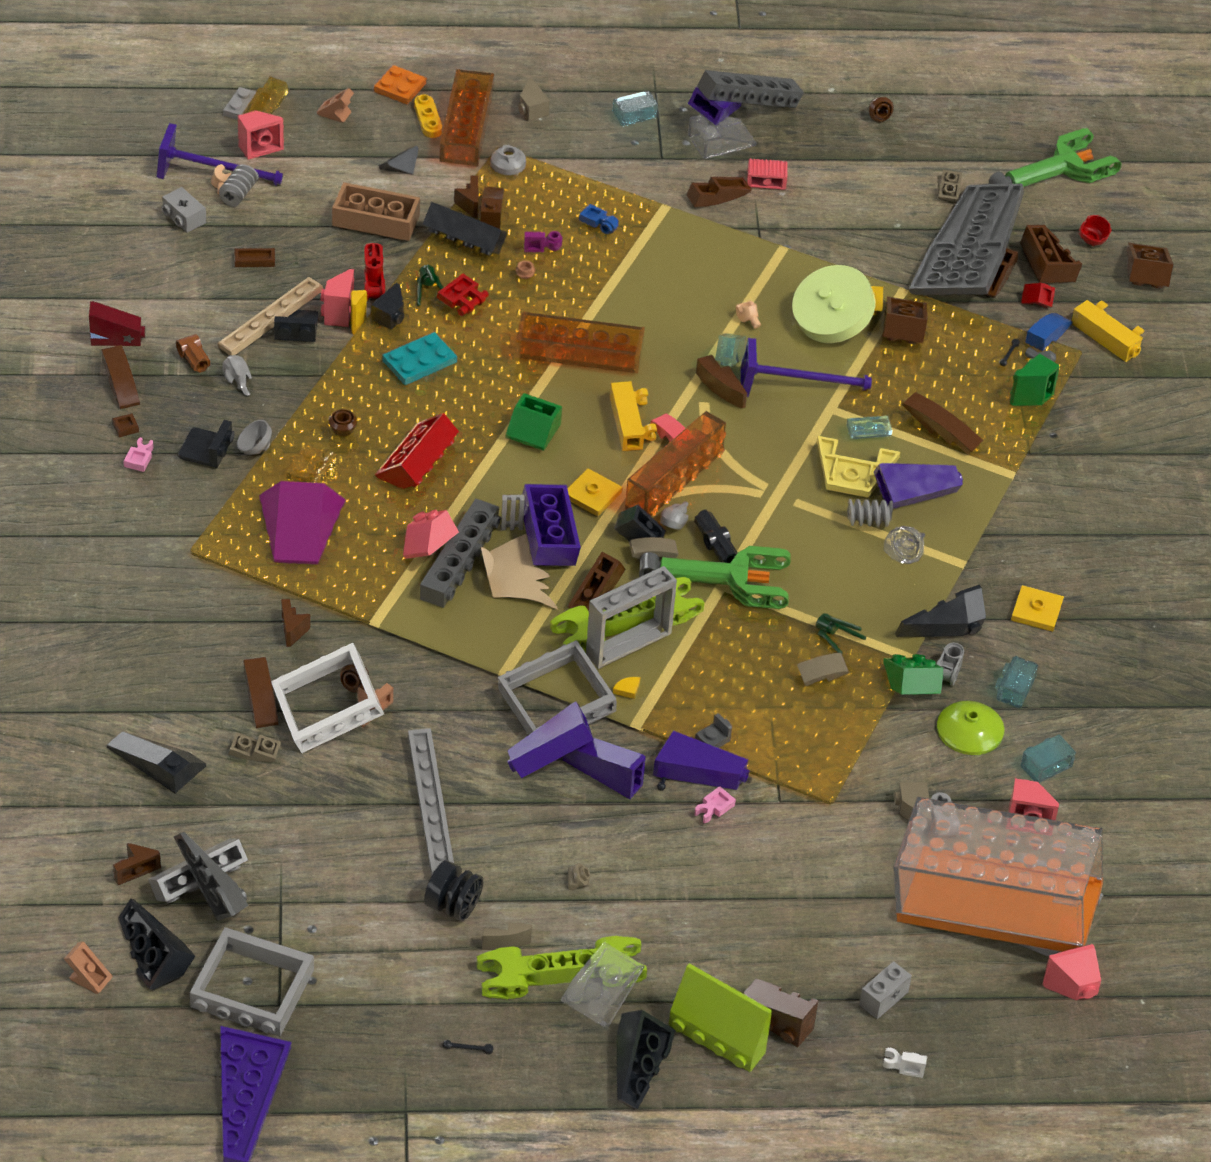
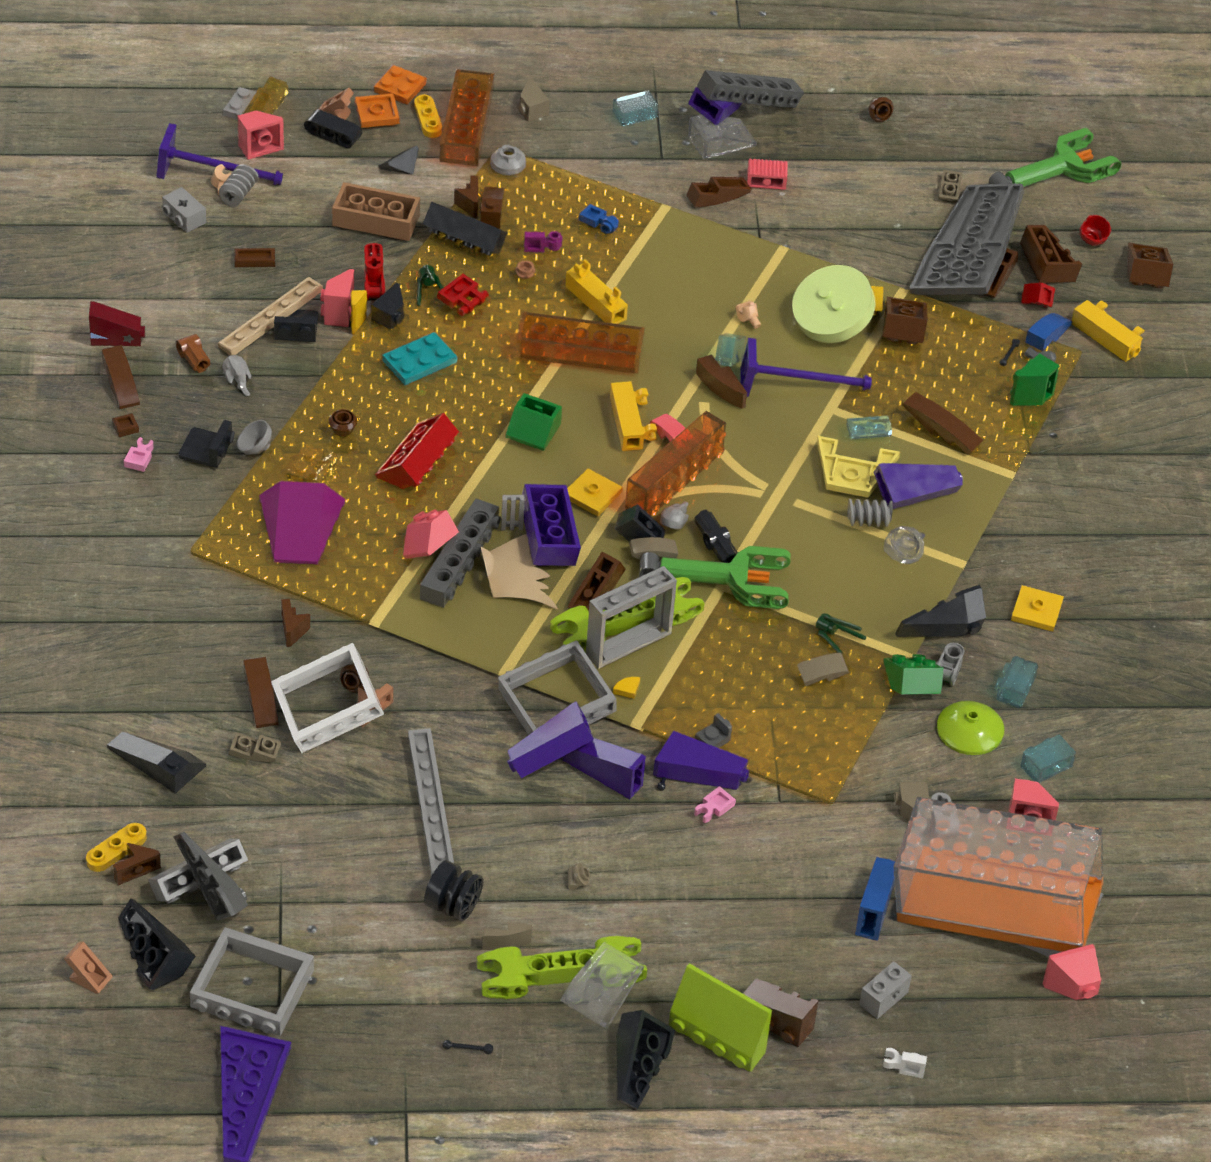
none -> yellow plate [86,823,147,872]
none -> black beam [304,109,362,148]
none -> orange plate [355,93,400,128]
none -> yellow brick [565,259,628,327]
none -> blue slope [855,857,899,941]

